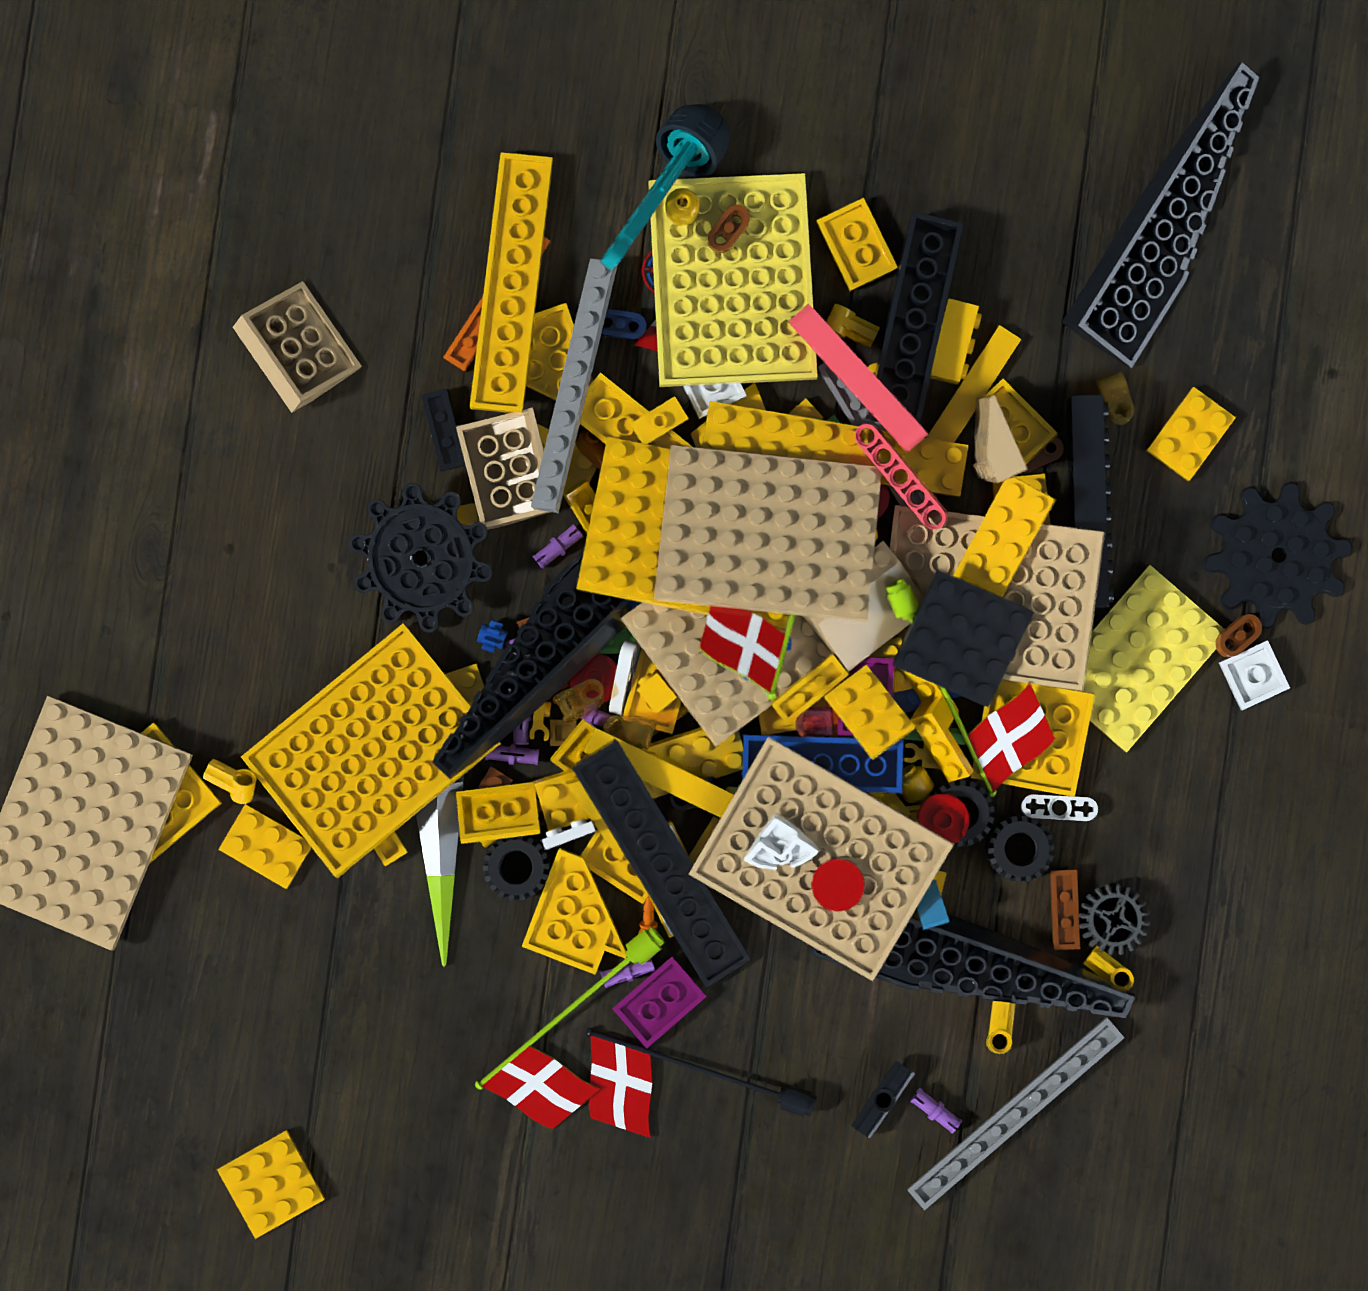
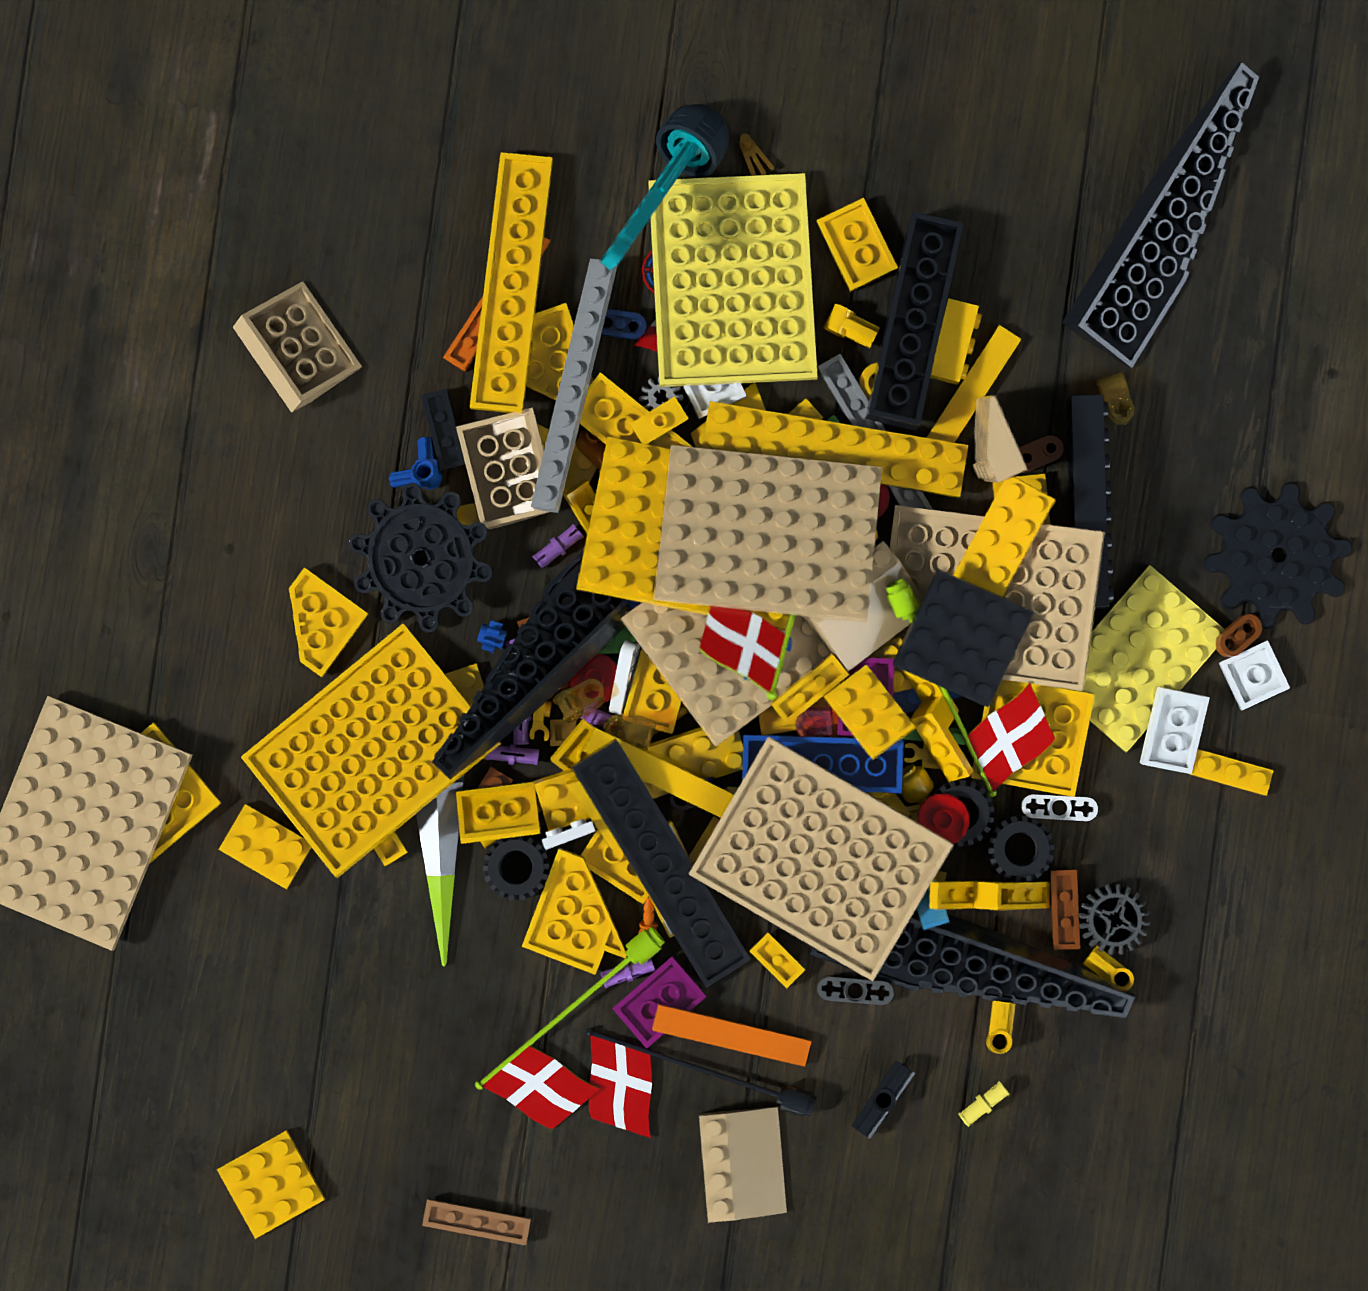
yellow piece [203,759,256,804] -> none
yellow brick [636,672,677,714] -> none
yellow head [665,188,699,226] -> none
dark orange plate [708,205,750,253] -> none
white brick [744,813,819,869] -> none
coral beam [788,304,928,452] -> none
red tile [811,858,865,912] -> none
coral beam [855,424,949,530] -> none
light grey plate [907,1017,1124,1210] -> none
medium lavender pin [910,1088,962,1133] -> none
yellow wing [985,379,1058,465] -> none
yellow plate [1146,387,1236,481] -> none
none -> yellow plate [289,567,368,677]
none -> blue axle [389,437,443,490]
none -> medium nougat plate [422,1199,531,1245]
none -> light grey gear [639,376,684,410]
none -> orange tile [652,1004,812,1067]
none -> tan slope [699,1107,787,1222]
none -> pearl gold piece [739,134,774,176]
none -> yellow plate [750,932,805,988]
none -> dark grey beam [817,976,894,1005]
none -> yellow bracket [930,881,1050,910]
none -> light yellow pin [958,1081,1010,1127]
none -> white plate [1140,686,1209,774]
none -> yellow plate [1190,749,1274,796]

